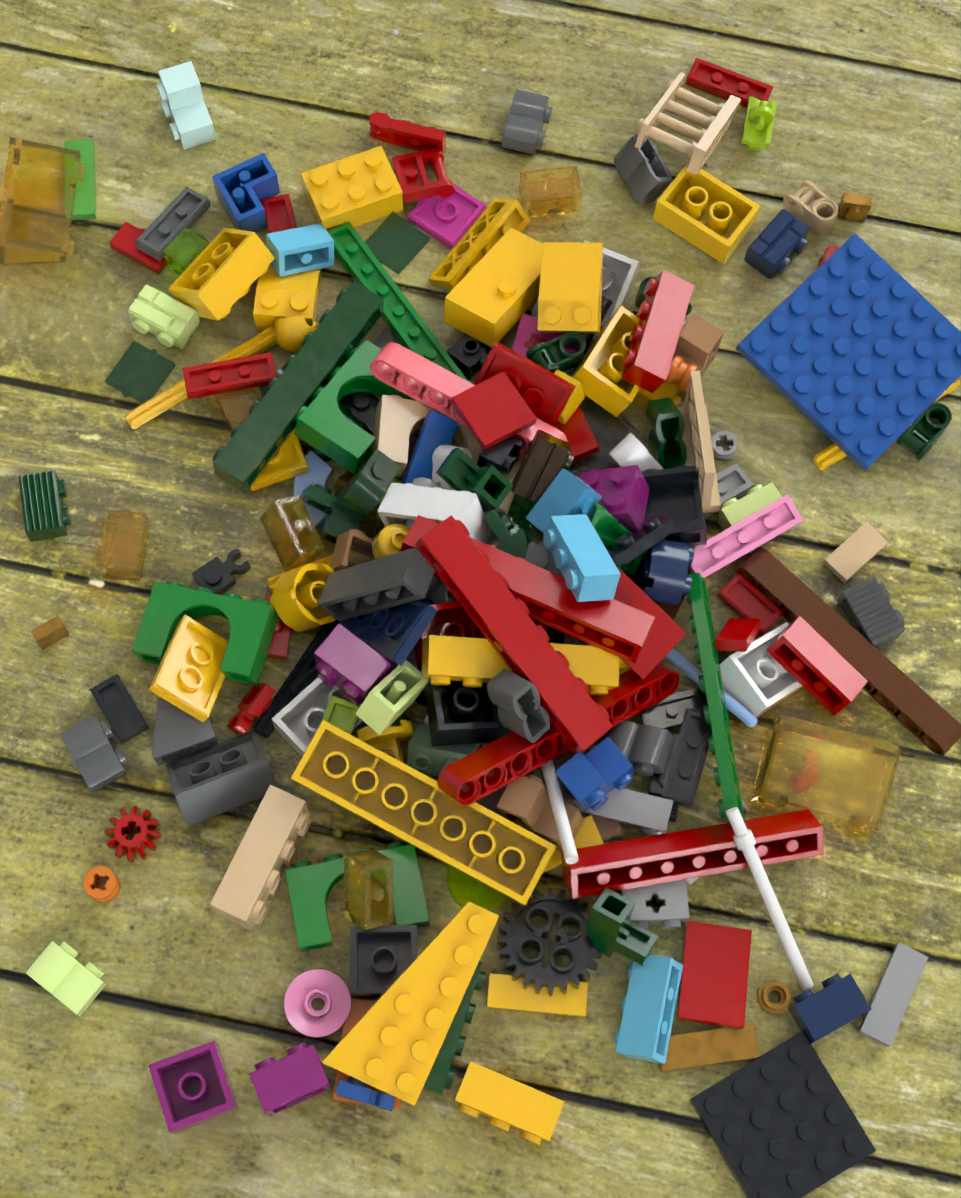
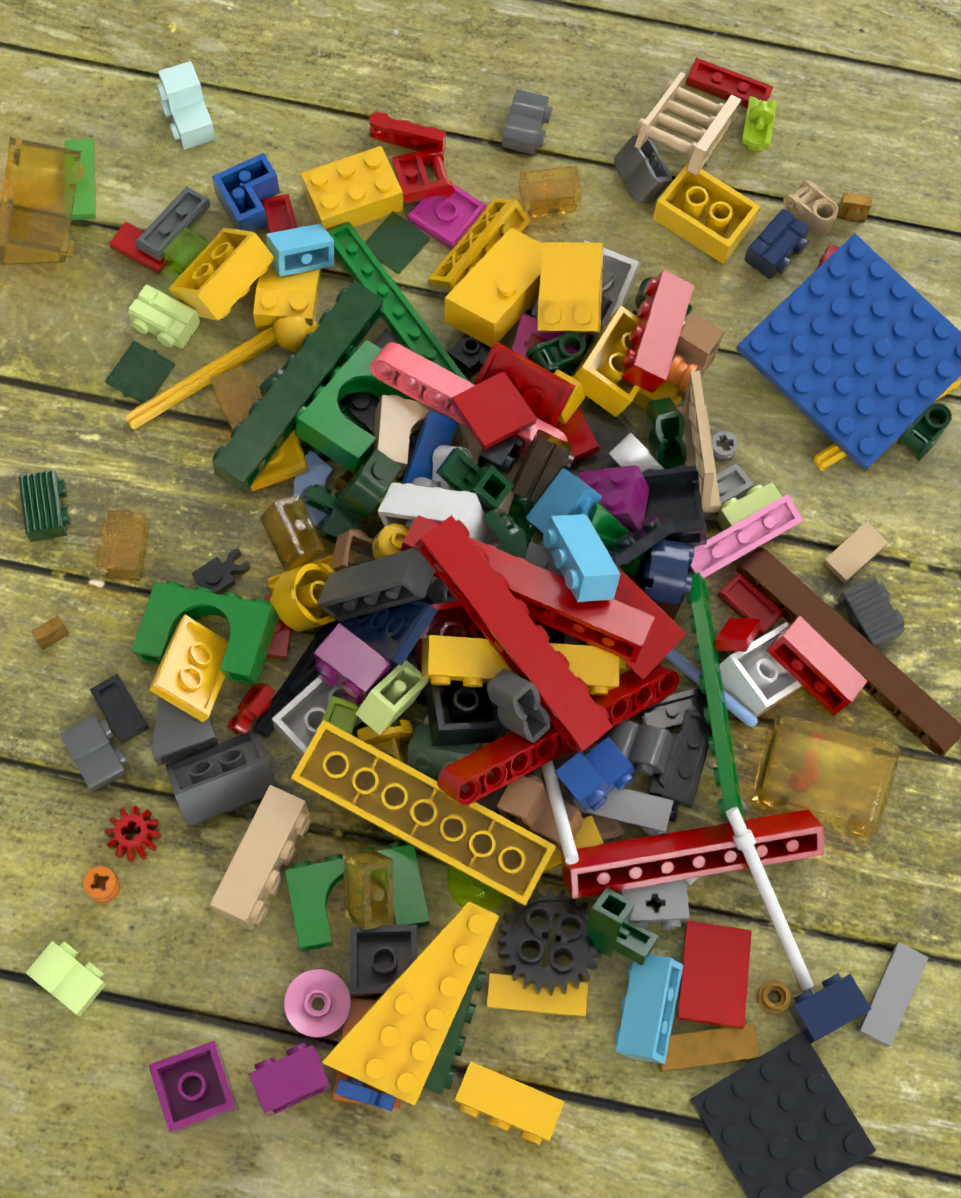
red tile [182,352,277,400] -> none

